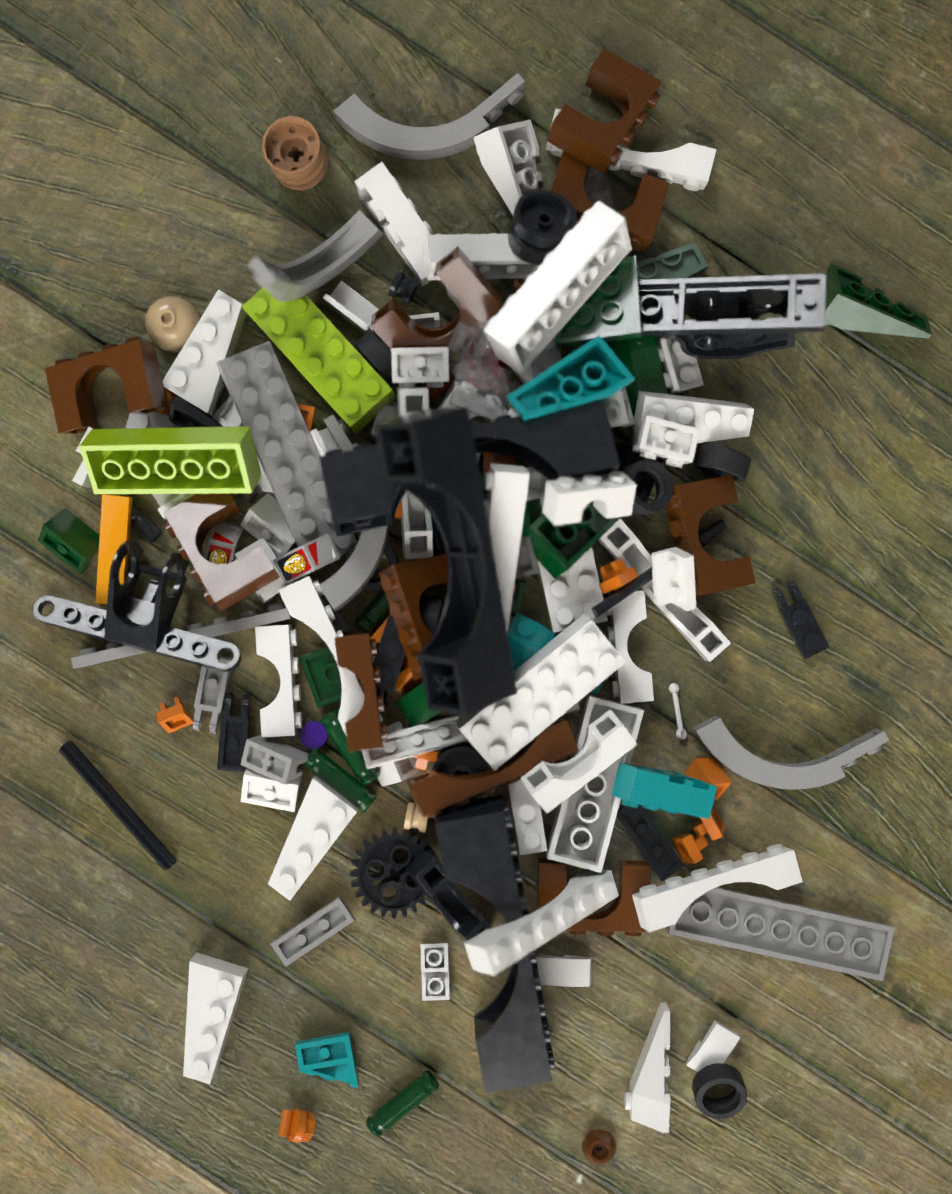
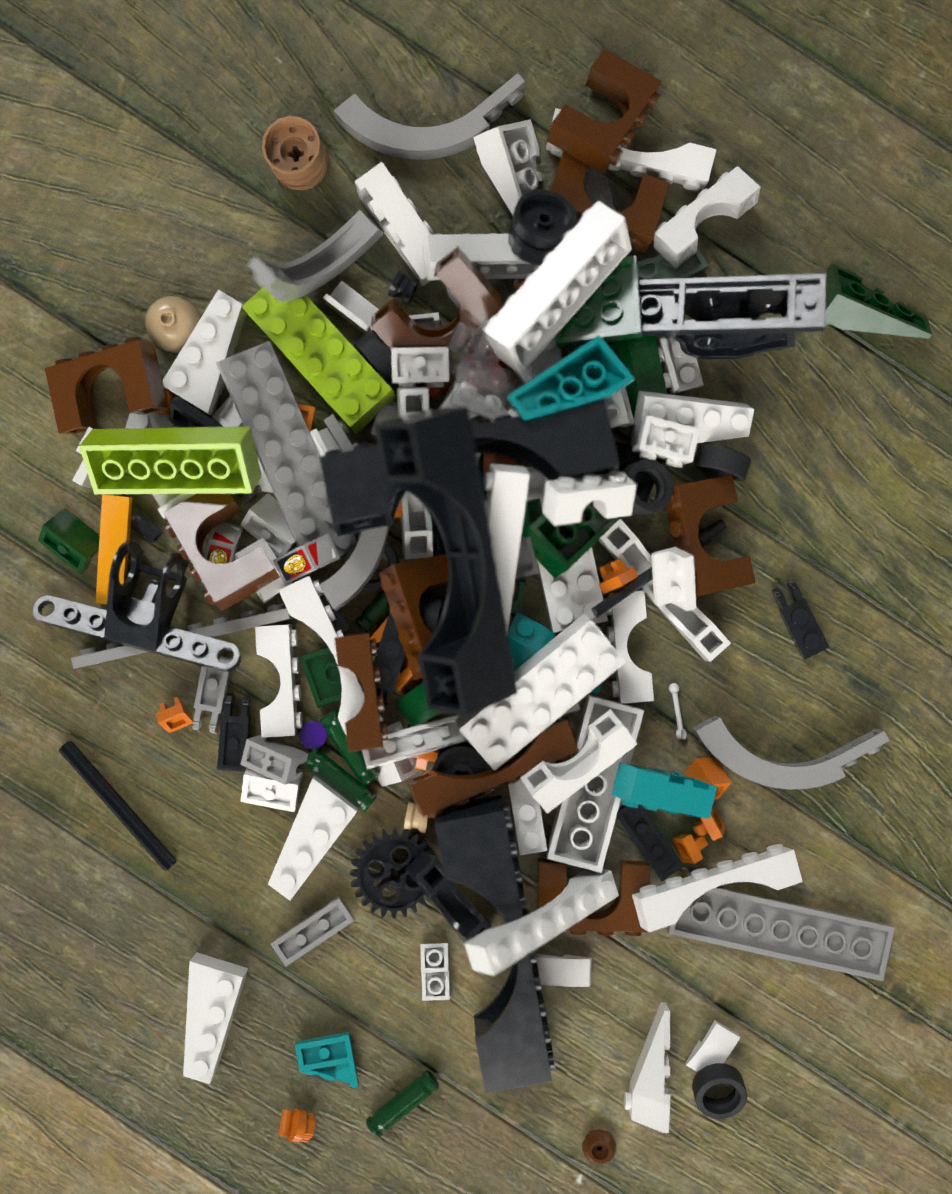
none -> white arch [654,166,761,269]

